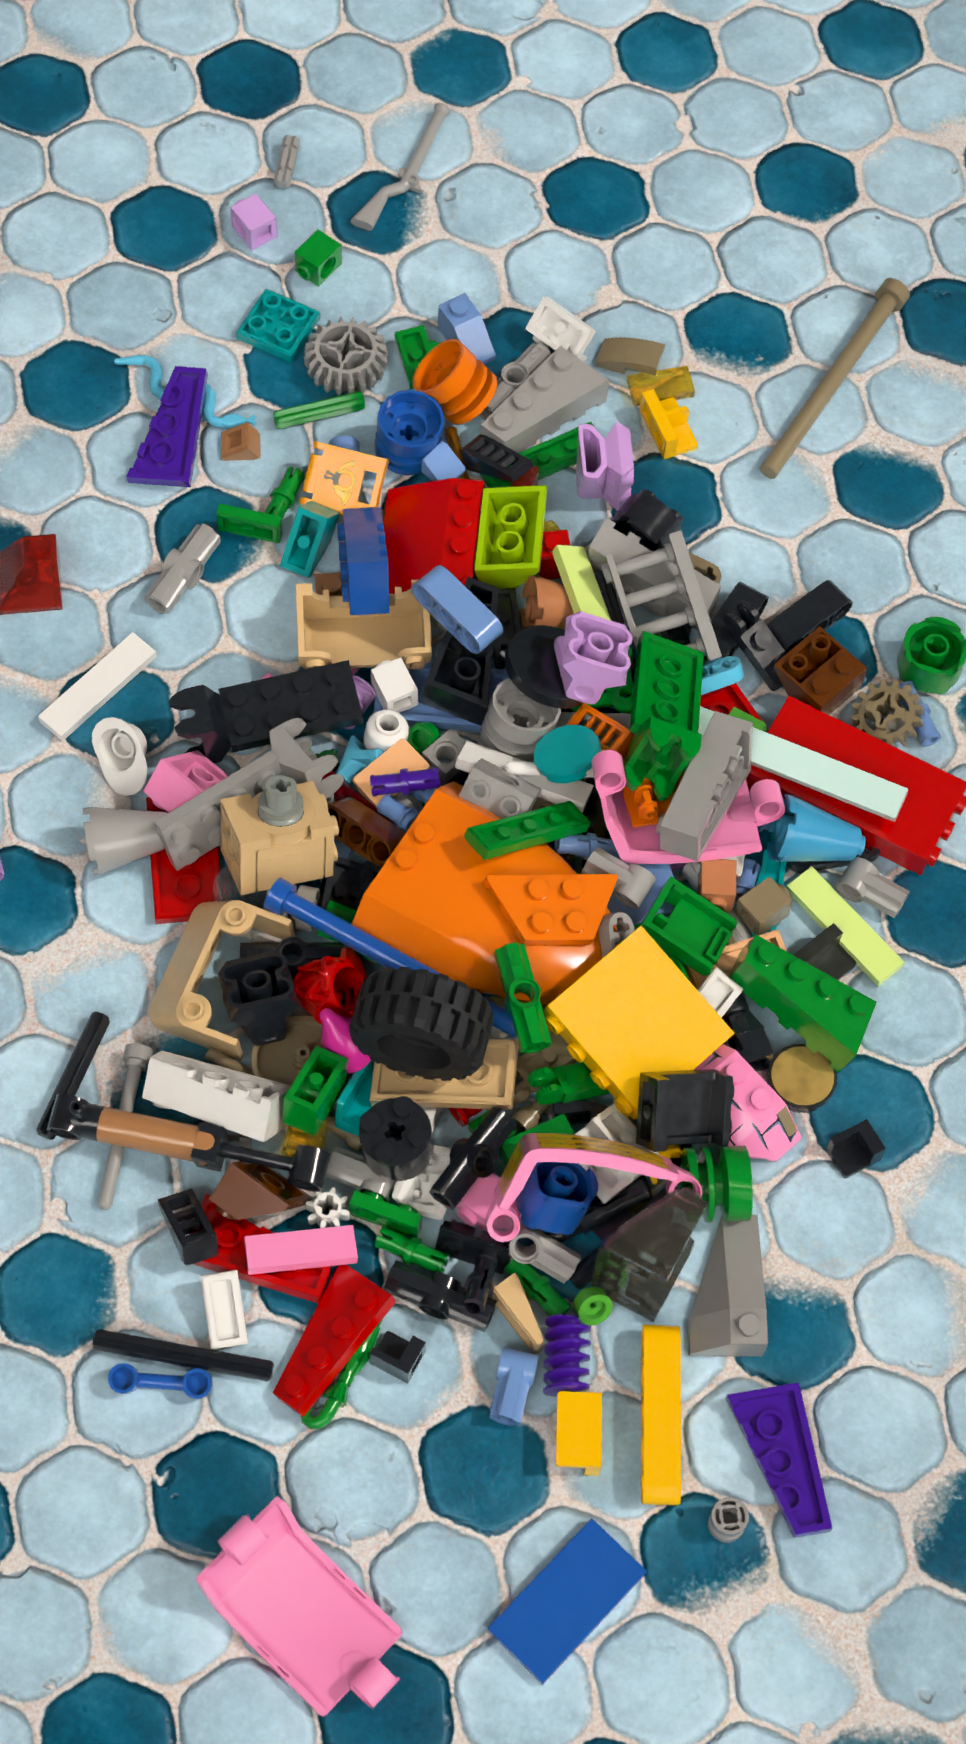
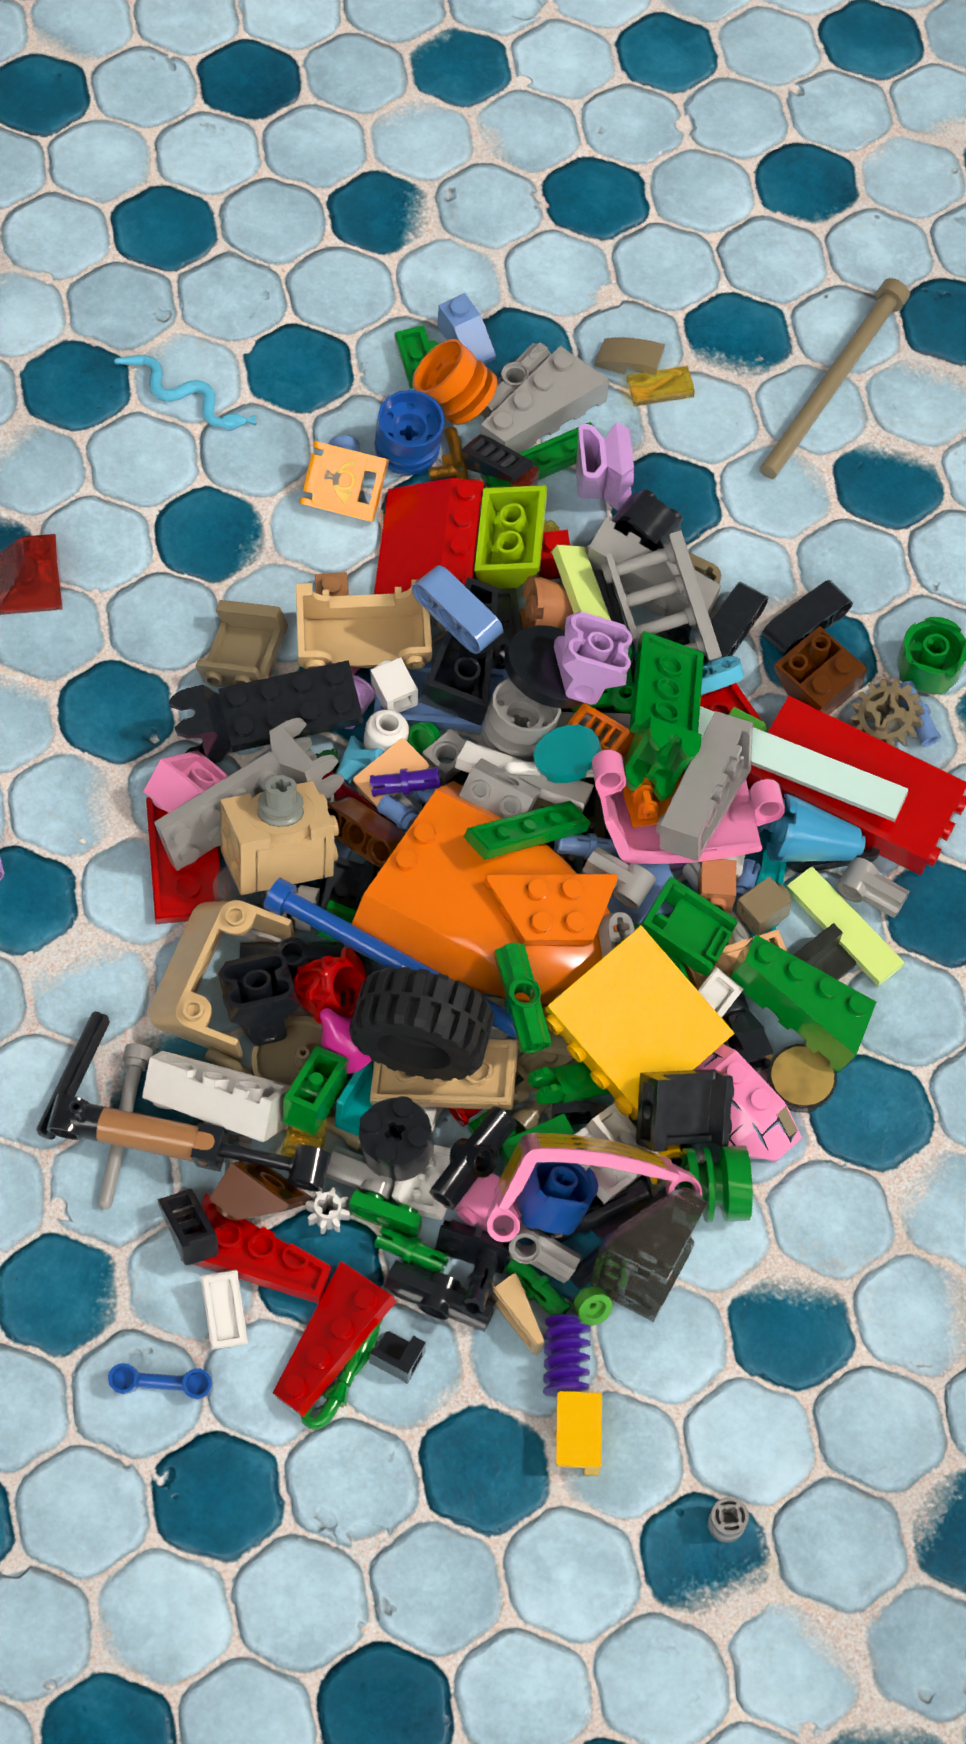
white tile [38,632,157,742] -> none
light grey cone [82,807,168,876] -> none
white piece [92,717,148,796] -> none
black axle [92,1329,274,1382] -> none
dark purple wing [126,366,208,488] -> none
light grey piece [145,524,221,615] -> none
bright pink panel [196,1496,402,1717] -> none
green tile [216,503,283,543] -> none
medium nougat slope [221,422,261,461] -> none
lavender brick [230,194,277,251] -> none
teal tile [236,288,320,363] -> none
bright pink tile [244,1225,358,1275] -> none
green pin [264,467,305,519] -> none
green axle [273,391,365,429] -> none
light grey axle [274,135,299,189] -> none
teal slope [280,501,340,578] -> none
green brick [294,229,342,287] -> none
light grey gear [304,317,388,396] -> none
blue wedge [337,507,390,615] -> none
light grey piece [351,103,450,231] -> none
medium blue slope [421,441,466,481] -> none
blue tile [487,1518,647,1685] -> none
medium blue piece [489,1347,539,1426] -> none
white bracket [525,297,596,362] -> none
yellow panel [639,389,698,460] -> none
yellow beam [641,1324,681,1505] -> none
light grey wedge [689,1215,768,1357] -> none
black hinge [723,599,787,691] -> none
dark purple wing [725,1382,833,1538] -> none
black panel [826,1119,886,1179] -> none
none -> dark tan panel [195,600,289,687]

